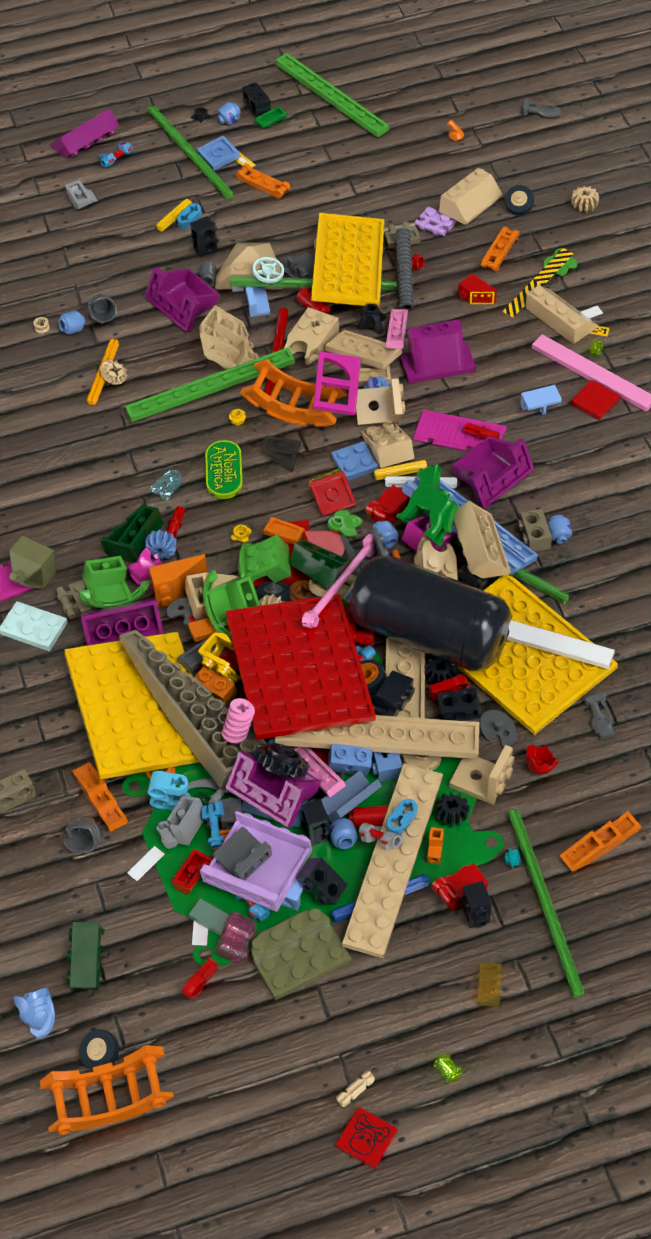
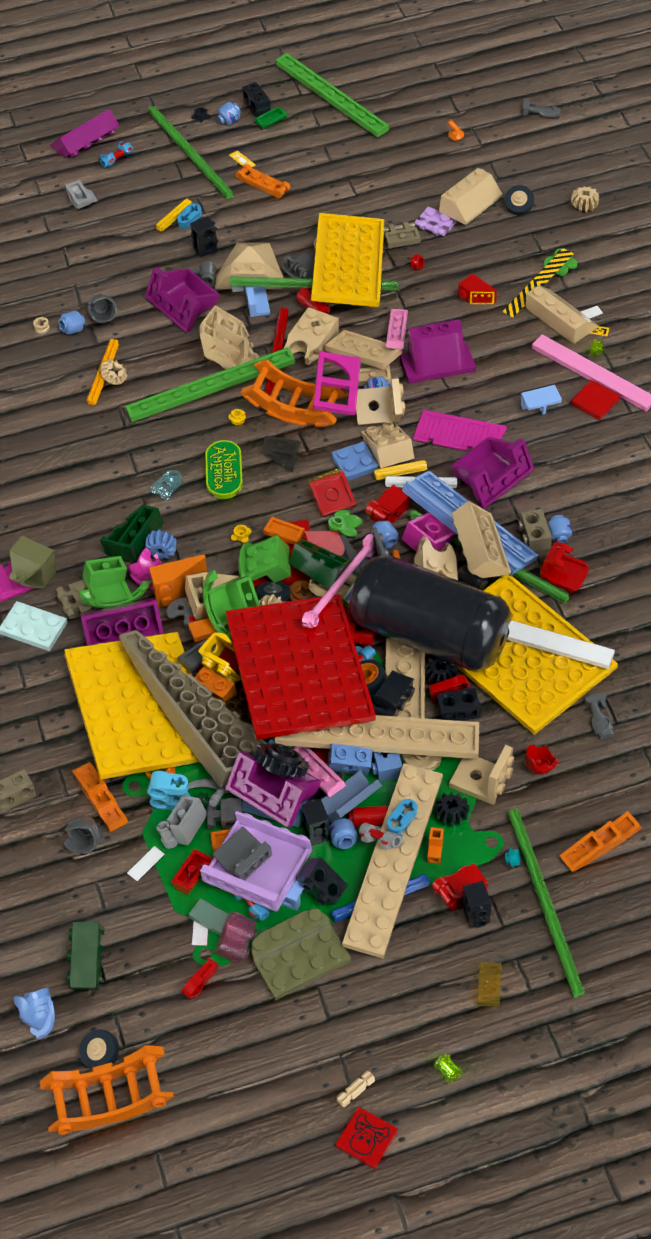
red axle [166,506,185,539] -> none
medium blue plate [197,136,240,171] -> none
dark azure hinge [201,801,224,849] -> none
bright pink piece [222,698,255,743] -> none
light aqua wheel [252,257,284,284] -> none
black rock [358,304,387,334] -> none
dark grey piece [396,227,414,312] -> none
green animal [396,464,458,547] -> none
red axle [464,423,500,440] -> none
dark grey piece [480,710,517,748] -> none
orange plate [481,226,520,272] -> none
none -> red piece [540,542,589,592]

